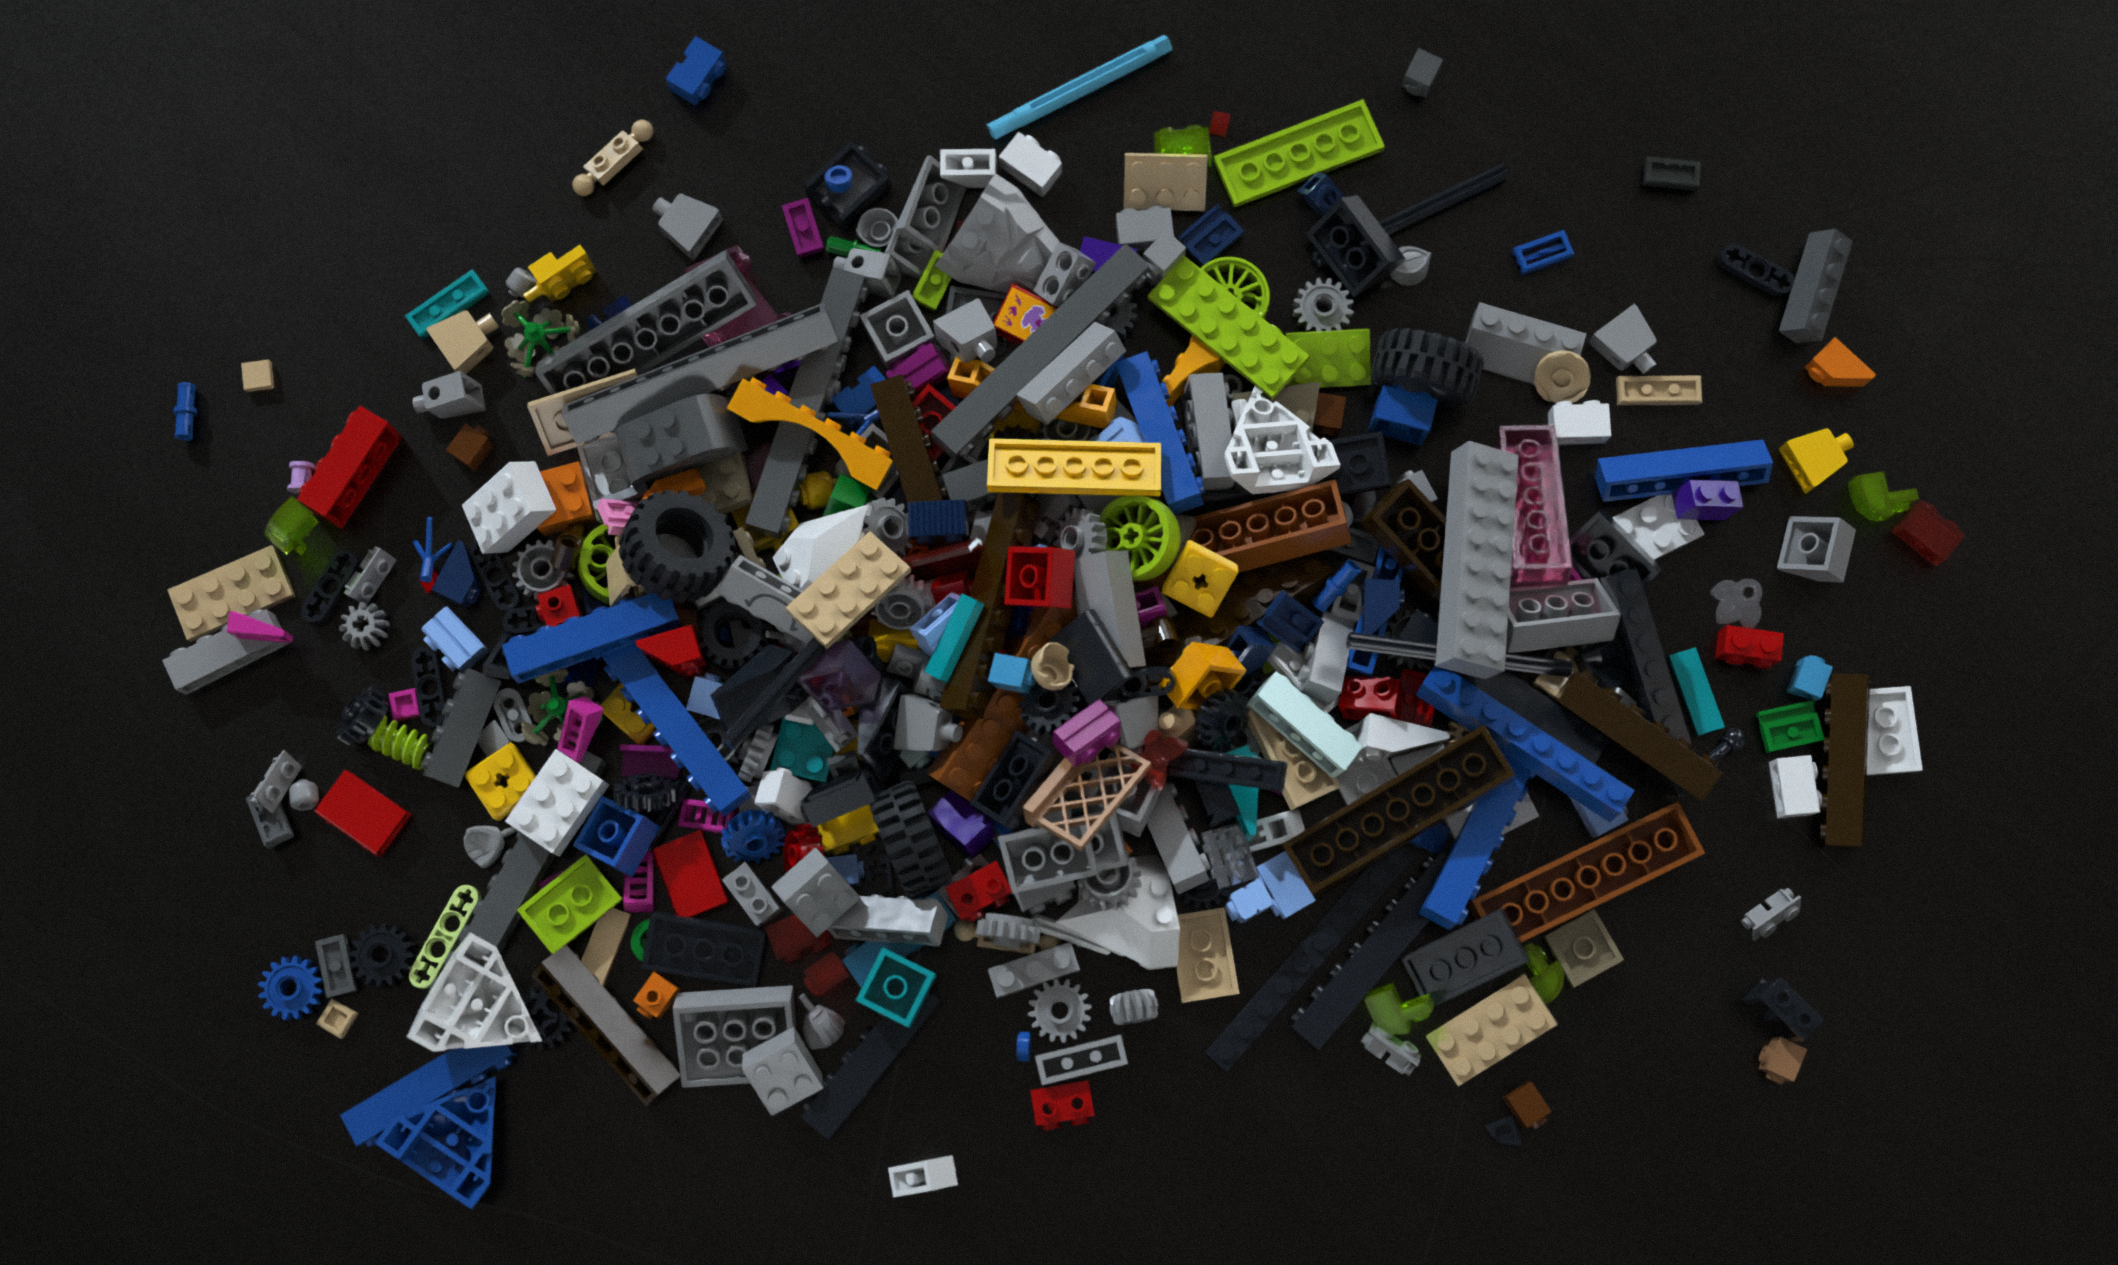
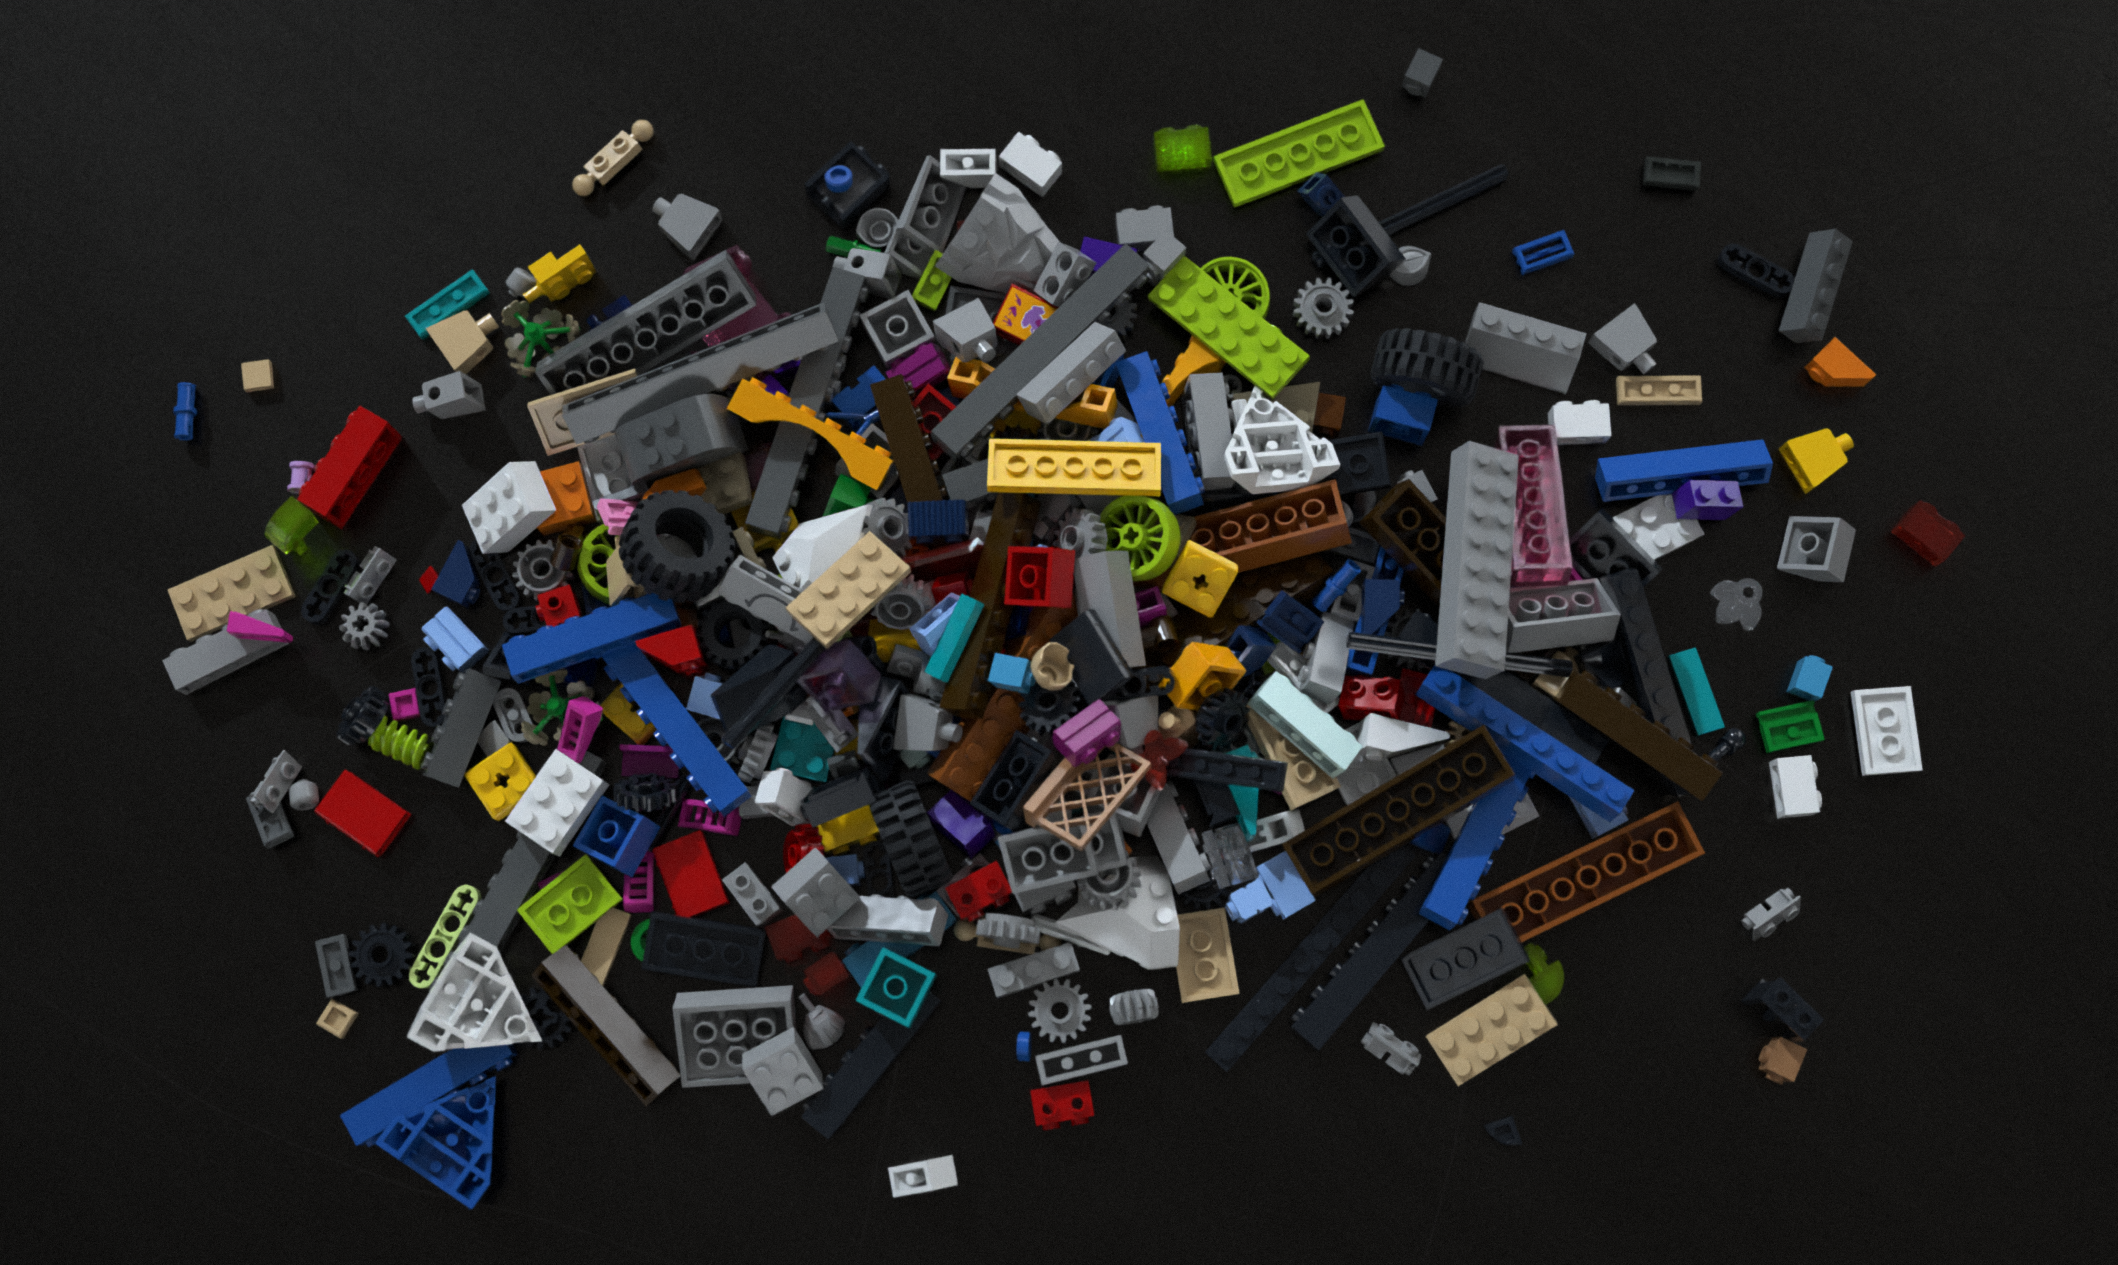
blue gear [258,956,325,1020] -> none
blue plant [413,517,453,582] -> none
reddish brown brick [446,423,494,472] -> none
light grey piece [464,826,518,868] -> none
orange brick [633,972,682,1019] -> none
blue brick [666,36,726,106] -> none
blue gear [721,809,786,864] -> none
magenta plate [782,198,824,259] -> none
yellow head [797,471,837,510] -> none
medium azure piece [987,35,1173,139] -> none
tan plate [1124,153,1207,211] -> none
dark blue plate [1177,203,1244,267] -> none
red piece [1209,111,1230,137] -> none
lime plate [1286,329,1371,388] -> none
clear neon green brick [1364,982,1434,1034] -> none
reddish brown brick [1502,1082,1551,1130] -> none
tan tile [1534,350,1591,403] -> none
dark tan plate [1543,909,1624,988] -> none
red brick [1715,625,1784,669] -> none
dark brown brick [1820,673,1870,848] -> none
clear neon green brick [1848,471,1919,521] -> none

